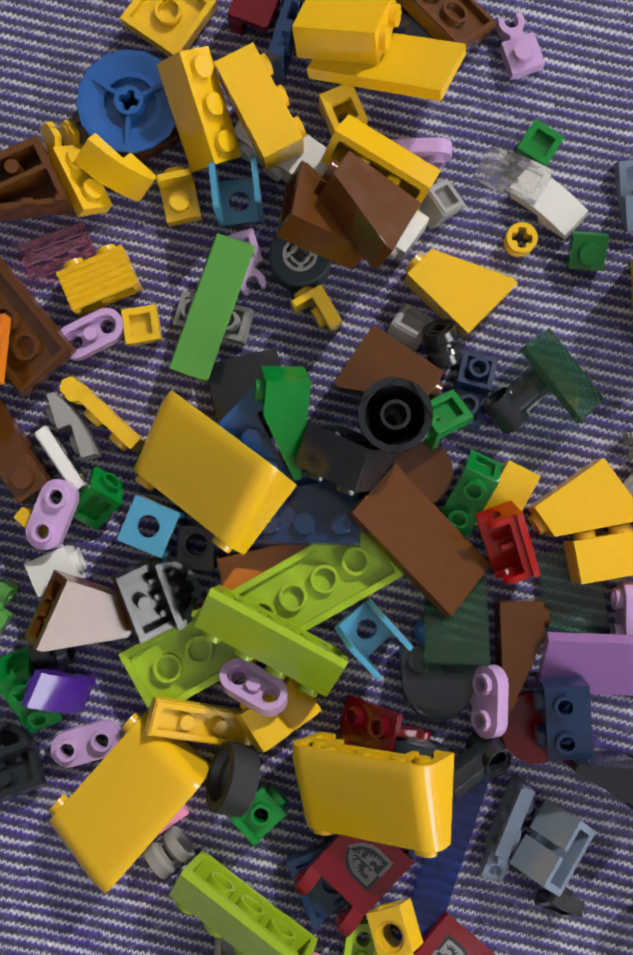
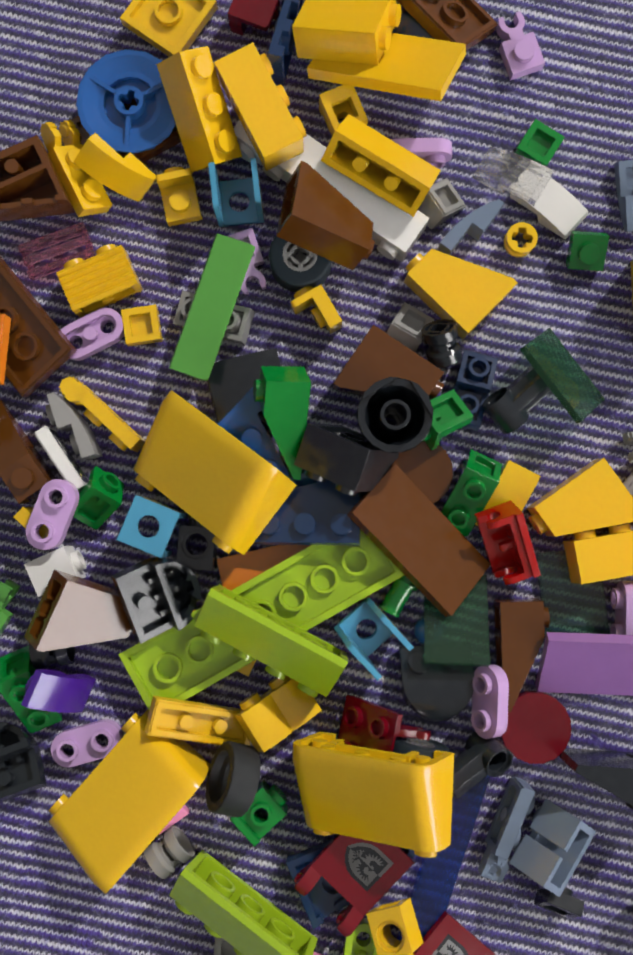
lavender plate [220,658,288,717] -> none
reddish brown slope [319,150,421,271] -> none
dark blue brick [533,676,593,761] -> none
none -> green pin [379,575,418,618]
none -> sand blue slope [437,199,505,255]

